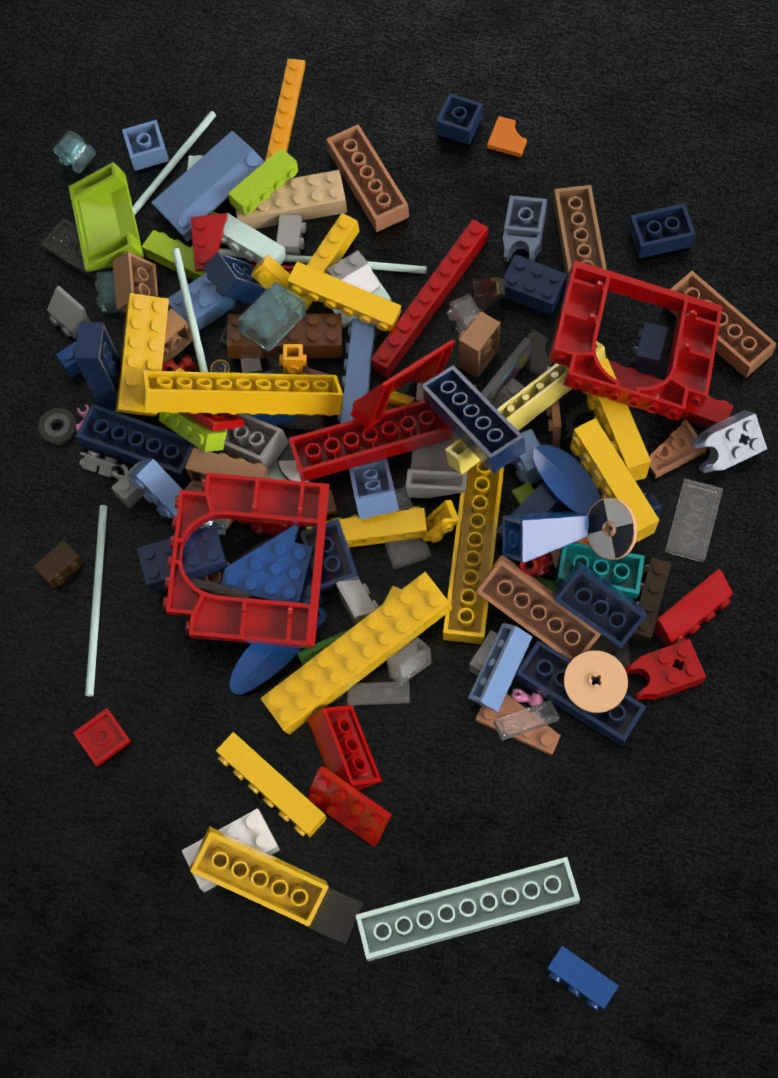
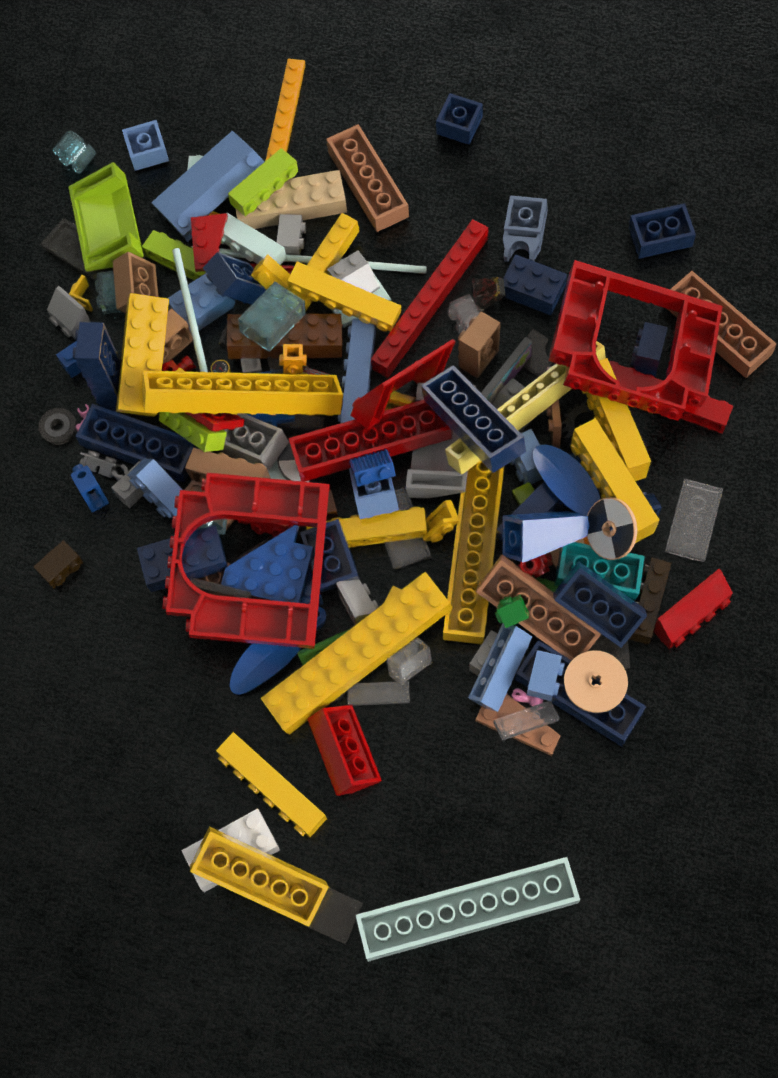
red plate [73,708,131,767] -> none
light aqua piece [85,505,107,696] -> none
light aqua piece [133,111,216,215] -> none
red plate [306,766,392,847] -> none
orange tile [487,116,527,157] -> none
blue brick [547,946,618,1011] -> none
medium nougat brick [553,185,607,280] -> none
red brick [624,639,706,701] -> none
nougat wing [649,419,707,479] -> none
brick [690,410,767,473] -> none
none -> yellow bracket [69,275,93,311]
none -> blue torso [71,464,109,513]
none -> blue brick [349,449,396,487]
none -> green brick [495,595,529,628]
none -> medium blue brick [527,650,564,701]

